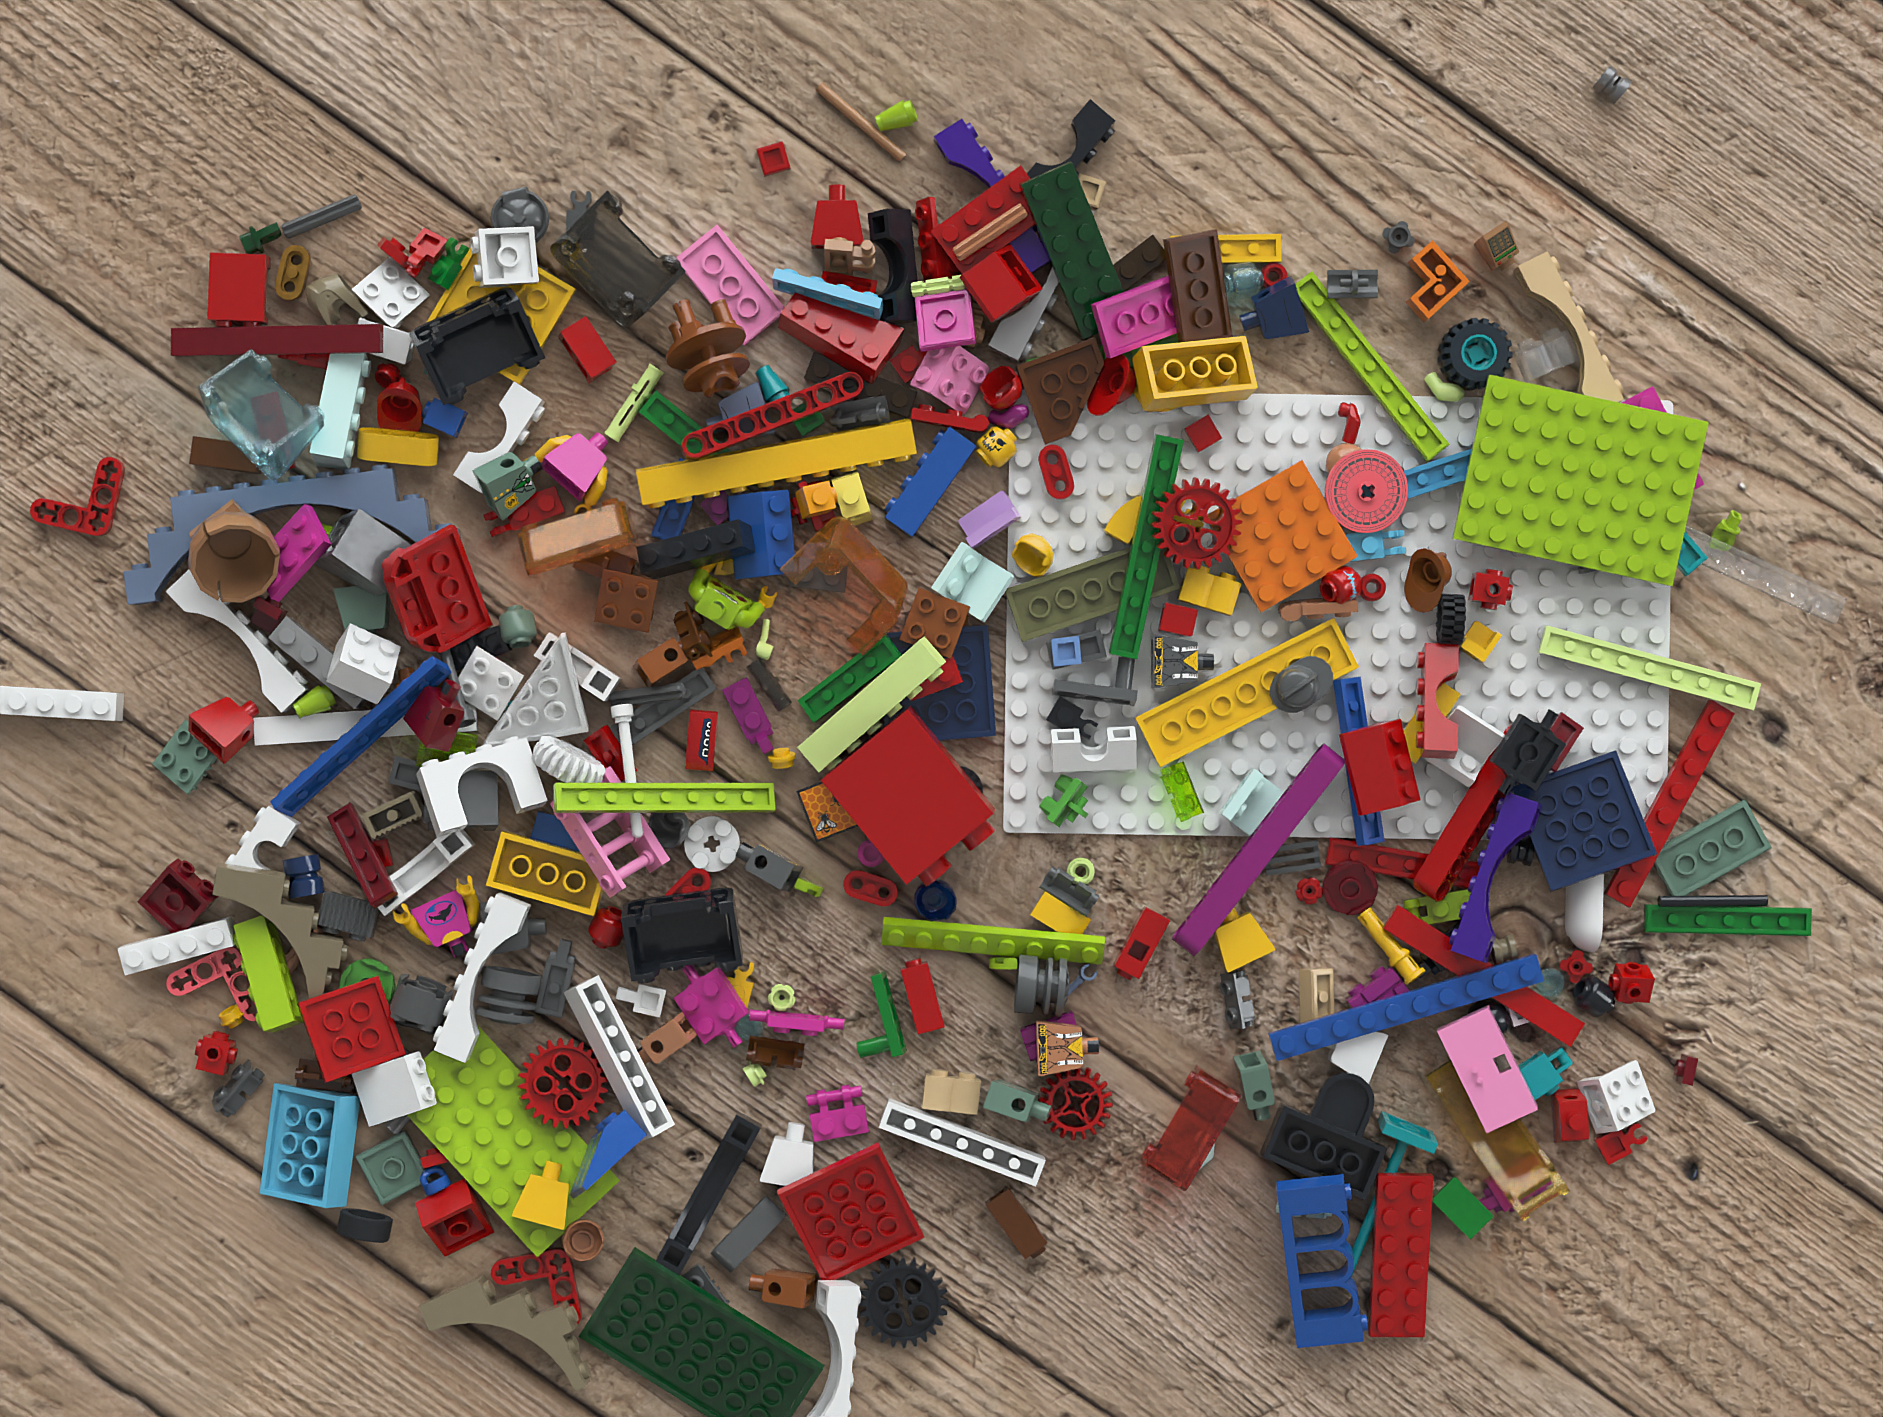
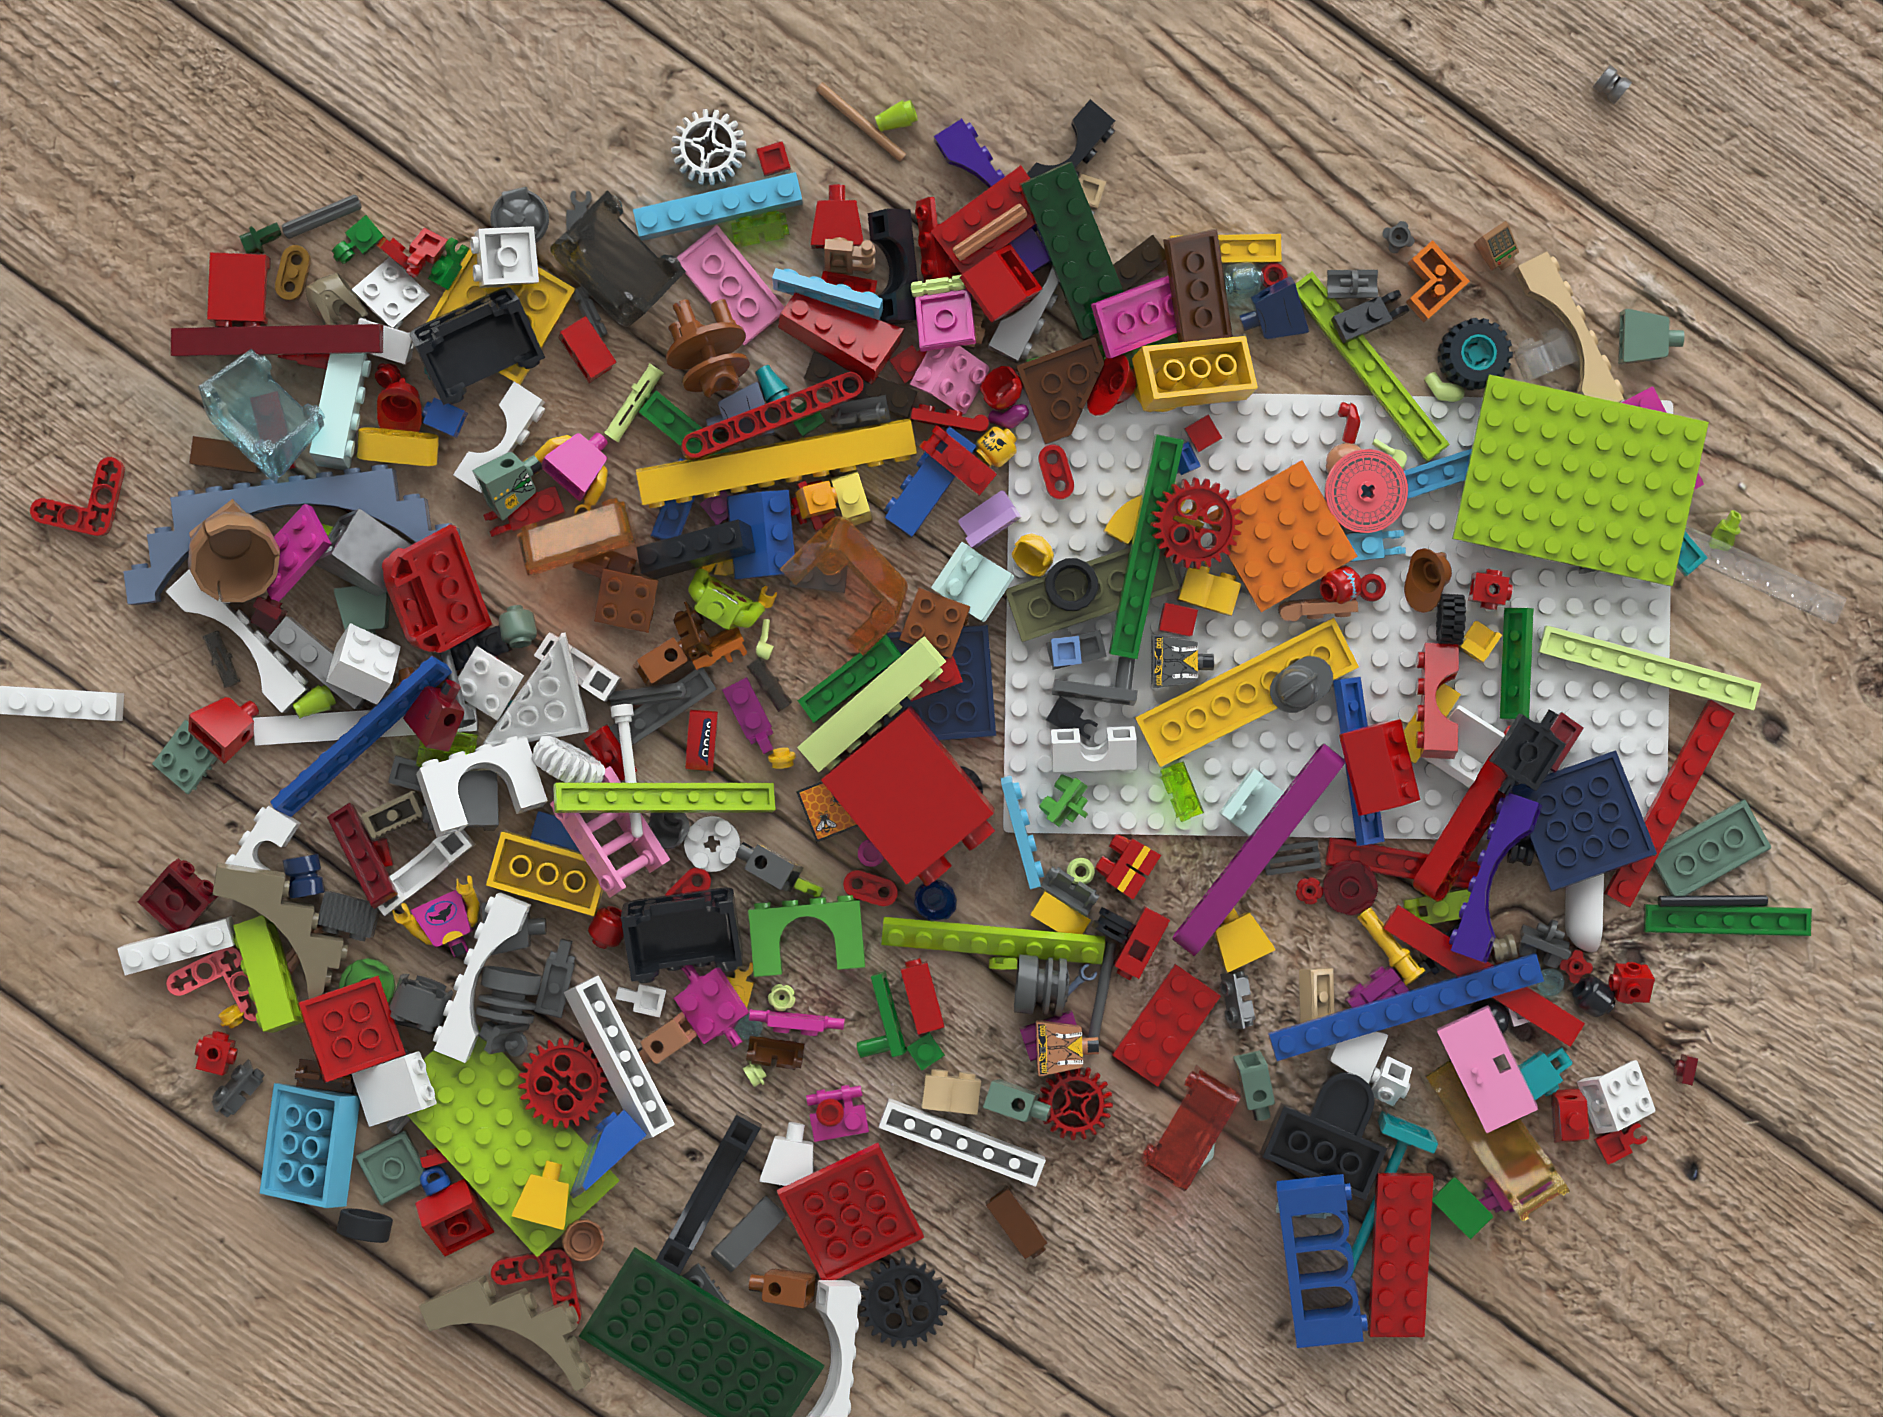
none -> clear smoke pin [203,630,241,688]
none -> green plate [332,215,385,264]
none -> dark grey hips [479,1021,530,1056]
none -> dark grey axle [573,286,607,338]
none -> medium azure brick [633,172,803,241]
none -> white gear [671,109,746,185]
none -> clear neon green hinge [731,211,790,247]
none -> bright green arch [748,895,865,977]
none -> red plate [816,1098,844,1127]
none -> green plate [906,1032,945,1071]
none -> red plate [919,425,997,496]
none -> medium azure plate [1001,776,1044,889]
none -> black tyre [1045,558,1098,611]
none -> dark grey bar [1088,942,1117,1040]
none -> black wheel [1091,907,1136,944]
none -> red hips [1094,834,1161,900]
none -> red plate [1112,964,1221,1087]
none -> blue tile [1177,442,1201,475]
none -> black hinge [1331,290,1410,344]
none -> white brick [1369,1056,1412,1106]
none -> yellowish green hand [1372,438,1407,469]
none -> green plate [1500,608,1534,719]
none -> dark grey hips [1519,919,1571,968]
none -> sand green torso [1618,309,1685,365]

